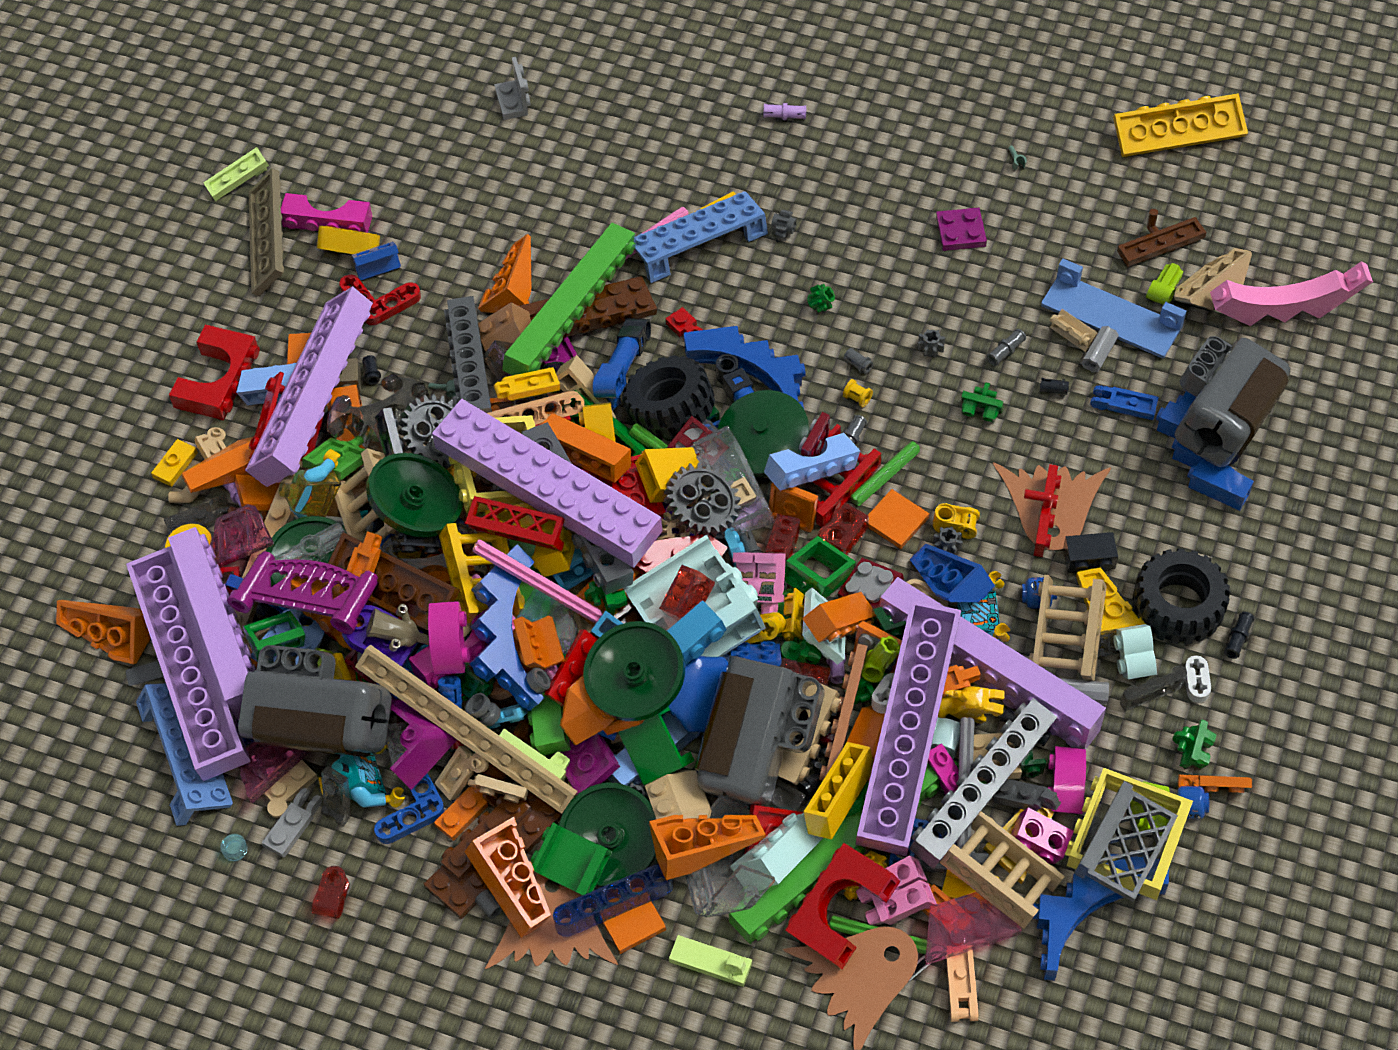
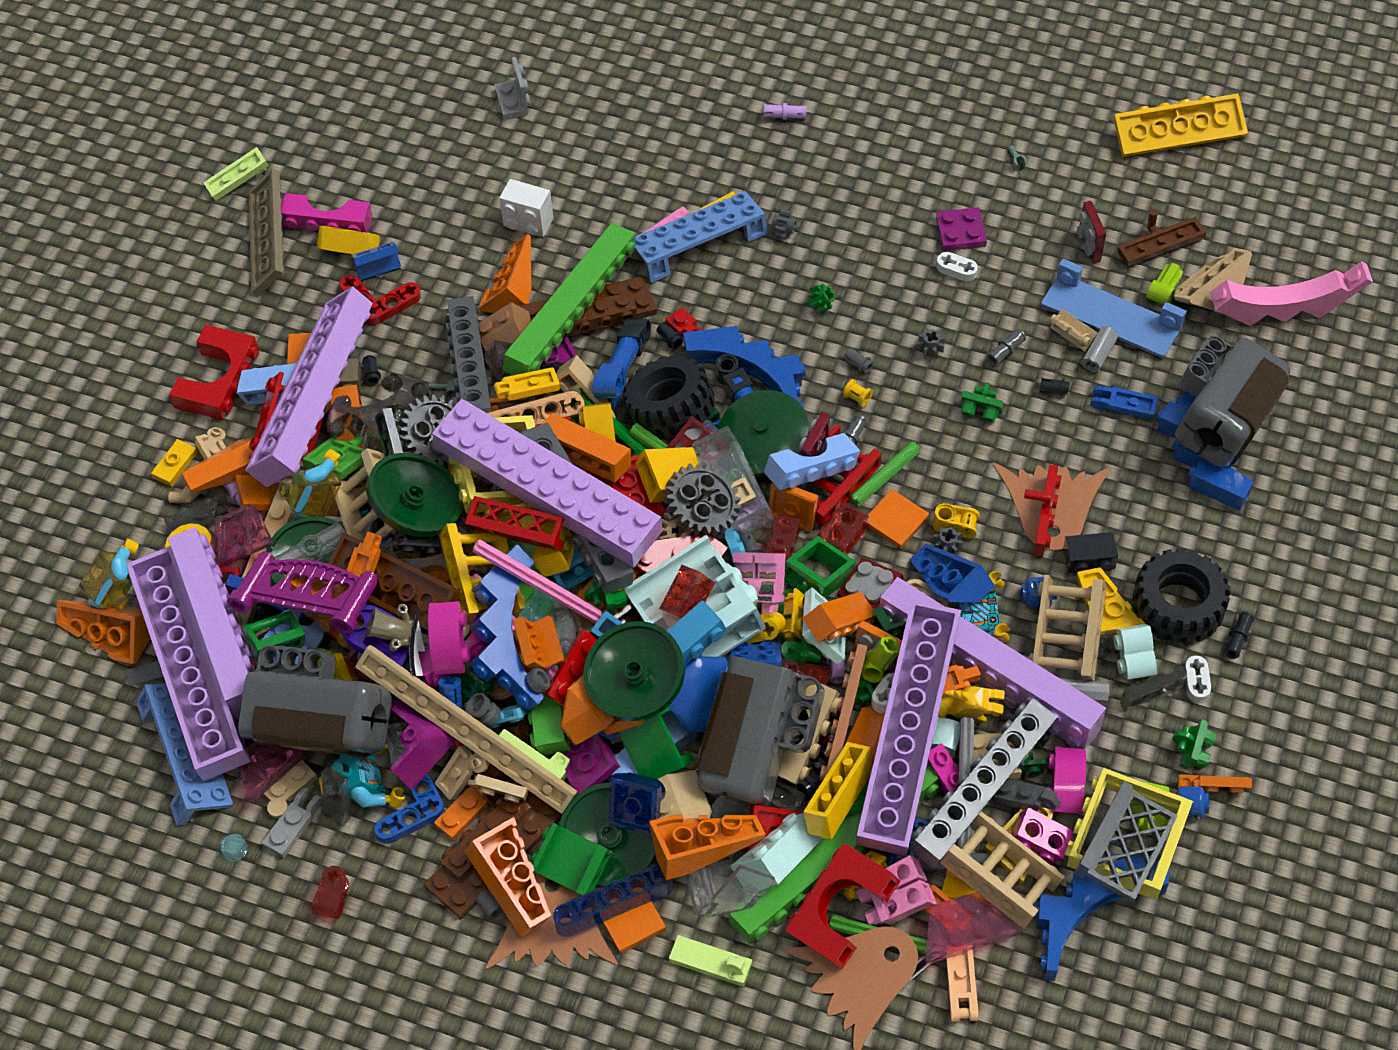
none -> clear yellow torso [79,538,139,611]
none -> sticker [409,615,425,676]
none -> white brick [499,179,553,237]
none -> clear blue slope [608,772,666,835]
none -> black pin [656,322,683,349]
none -> white beam [937,252,978,282]
none -> piece [1077,201,1106,263]

